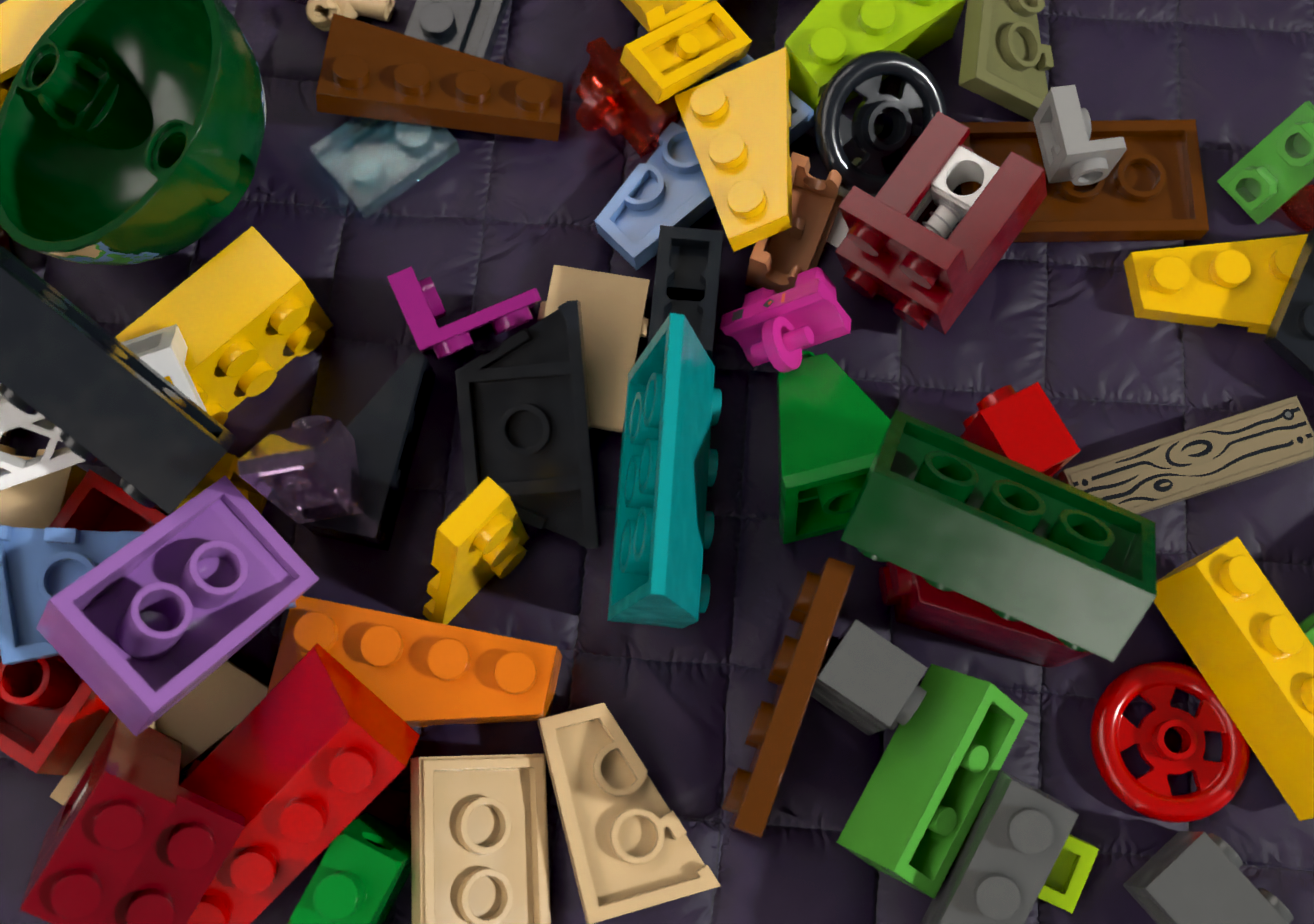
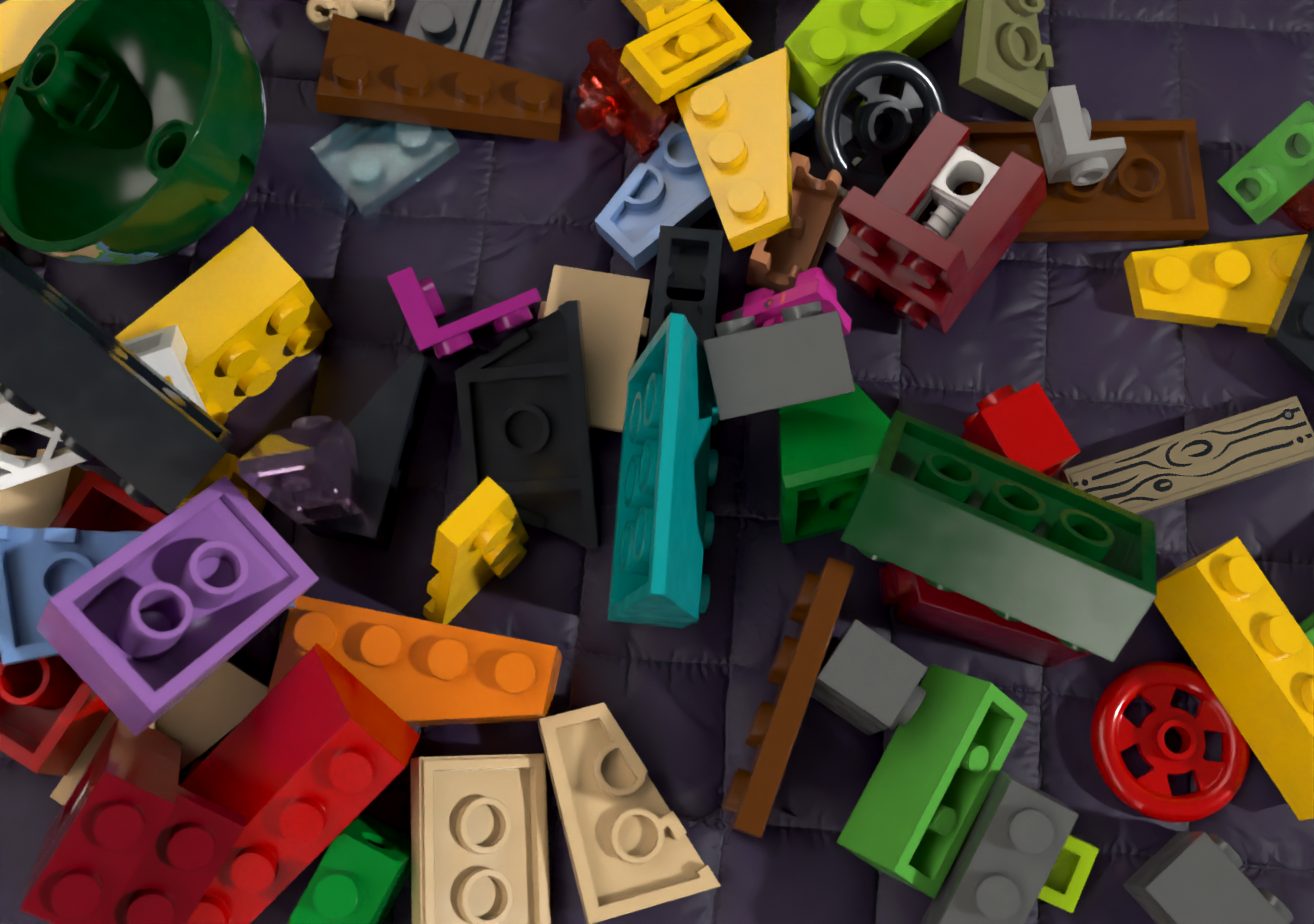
none -> dark grey brick [703,301,855,420]

